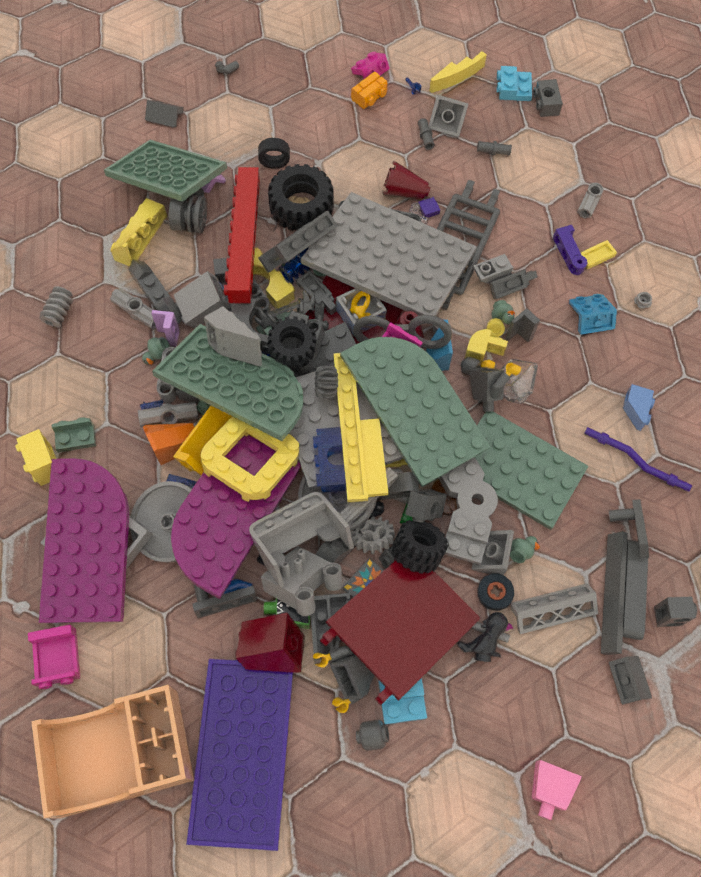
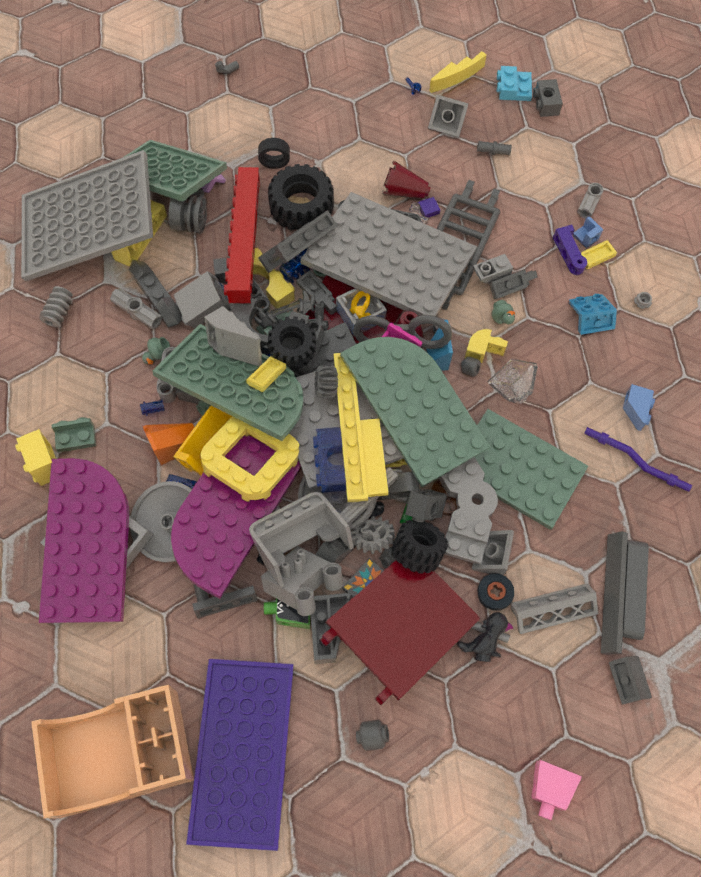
dark pink panel [28,624,80,689] -> none
light grey piece [138,402,198,428] -> none
dark grey panel [145,100,184,127] -> none
lavender panel [151,310,180,347] -> none
blue arm [224,579,252,594] -> none
dark red slope [235,613,305,673] -> none
dark grey torso [313,646,375,713] -> none
dark pink bracket [351,51,390,79] -> none
light orange brick [351,72,388,109] -> none
medium azure plate [378,678,427,725] -> none
dark grey pin [417,118,435,150] -> none
dark grey torso [469,360,521,412] -> none
light yellow tile [486,318,505,337] -> none
dark grey panel [505,308,540,342] -> none
sand green animal [510,536,540,563] -> none
dark grey piece [609,499,649,558] -> none
dark grey brick [654,596,697,627] -> none
none -> light grey plate [21,150,153,281]
none -> light yellow tile [246,356,286,392]
none -> medium blue panel [573,217,603,248]

